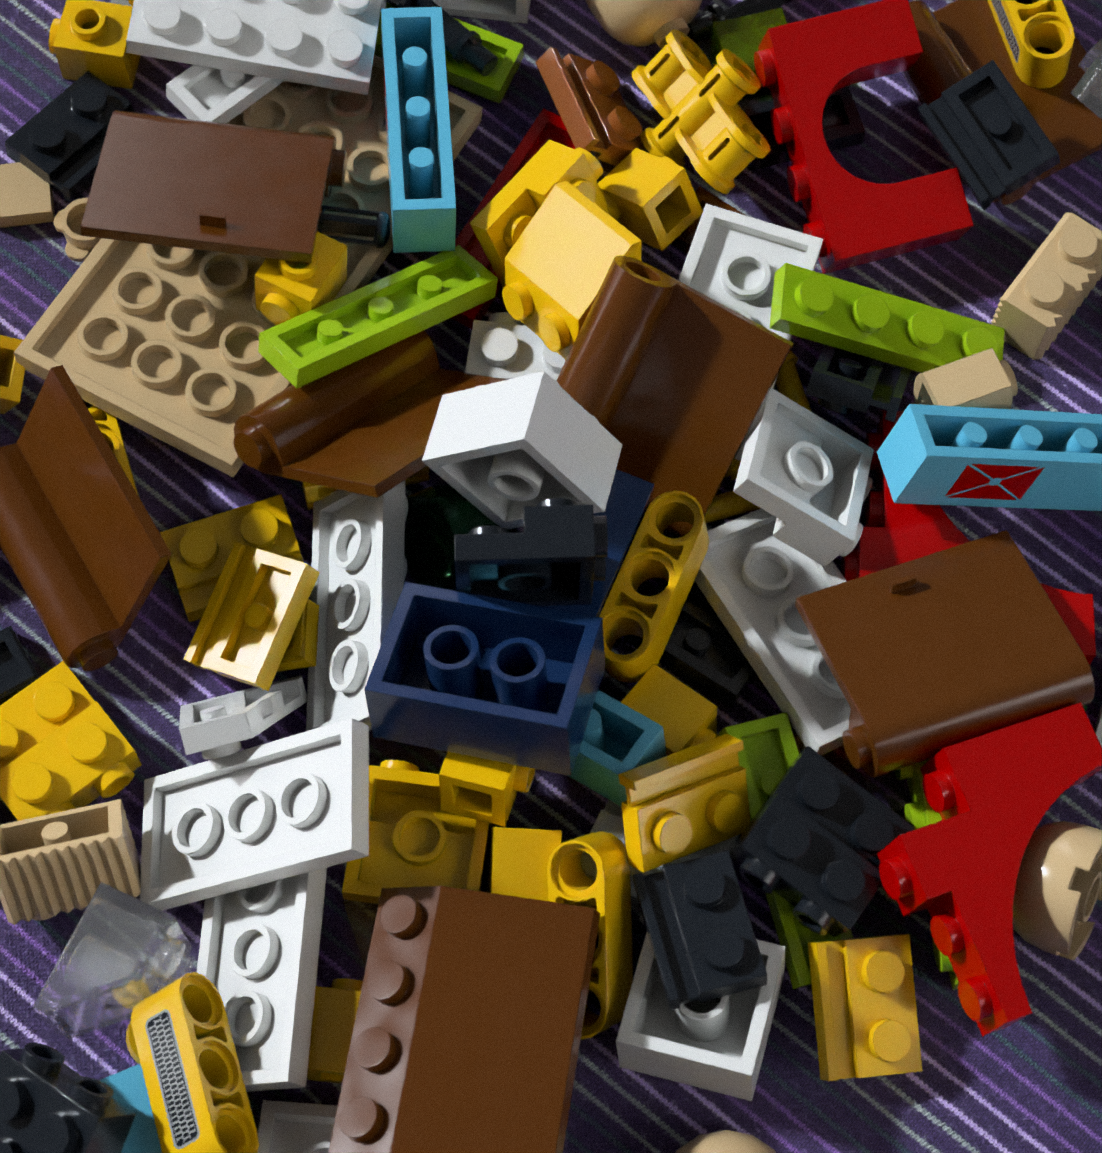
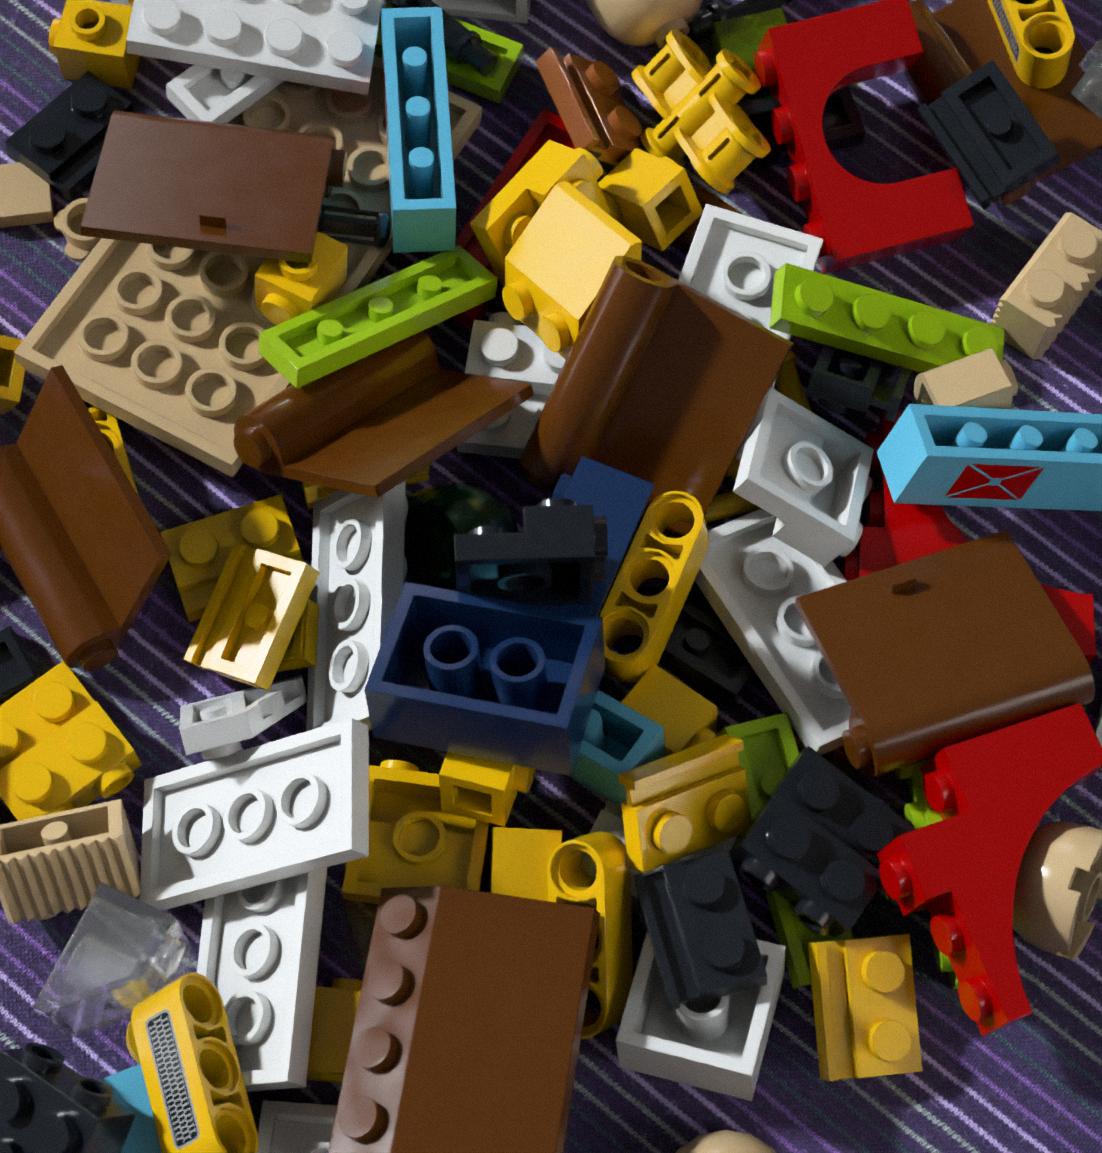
white brick [422,371,622,529] -> none

